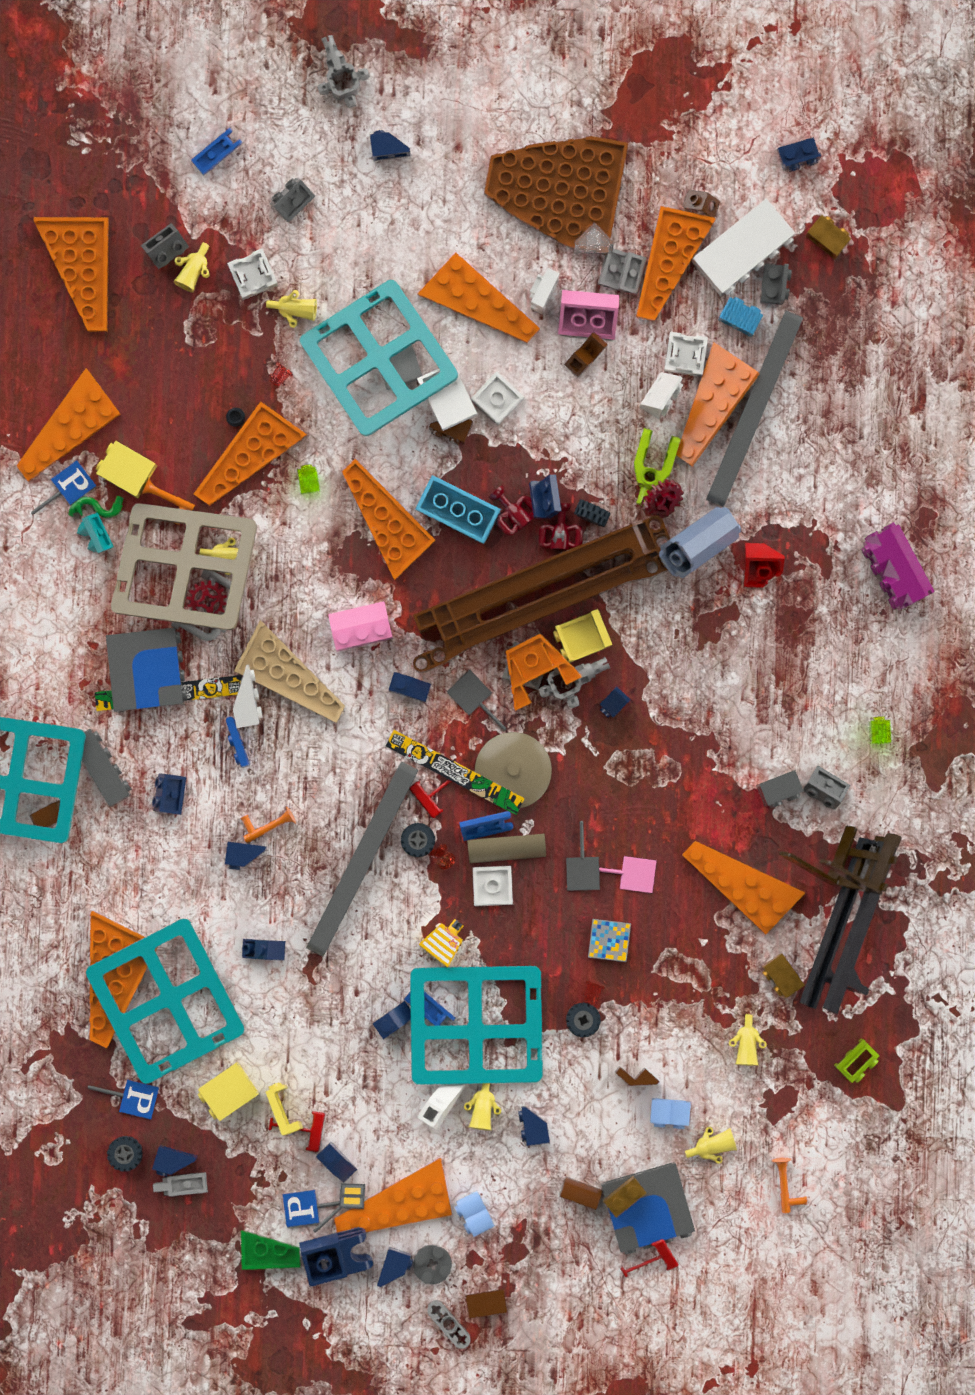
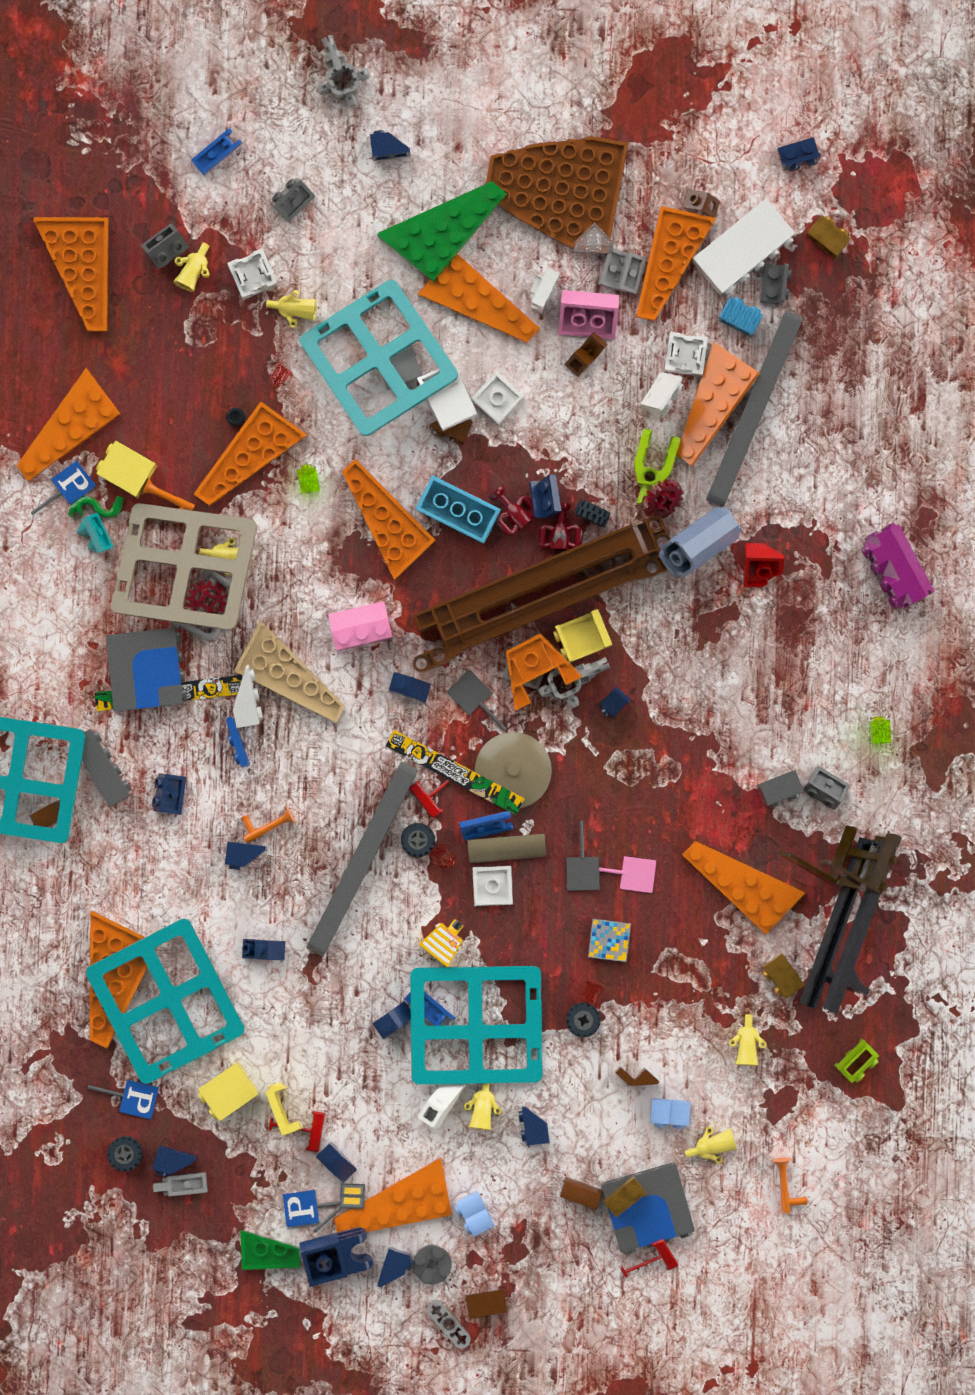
none -> green wing [377,181,507,282]

